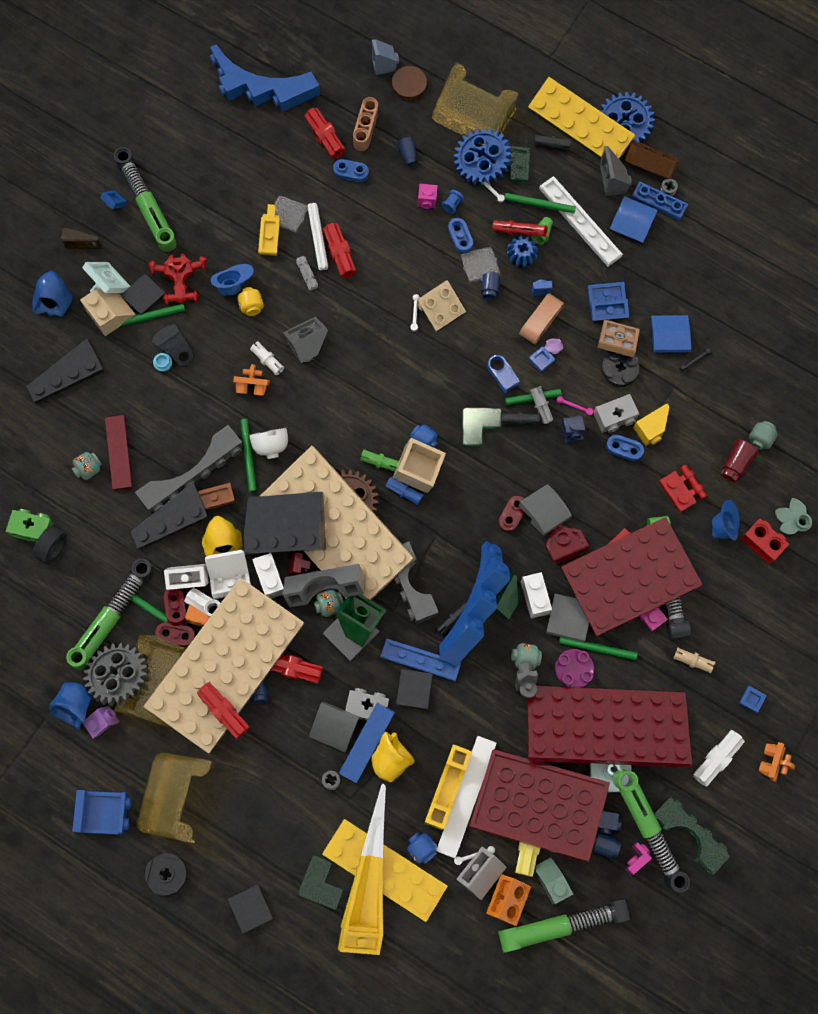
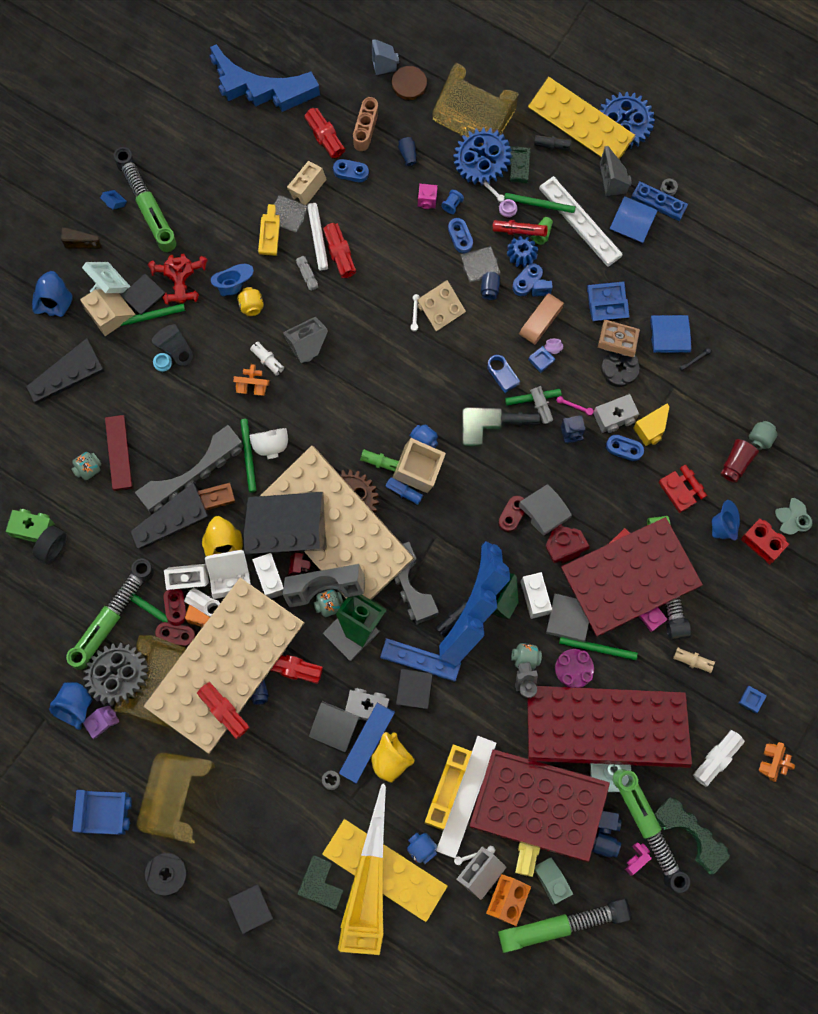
reddish brown beam [625,142,680,178] -> none
none -> tan hinge [287,161,326,206]
none -> lavender plate [499,199,517,217]
none -> blue plate [512,264,543,296]

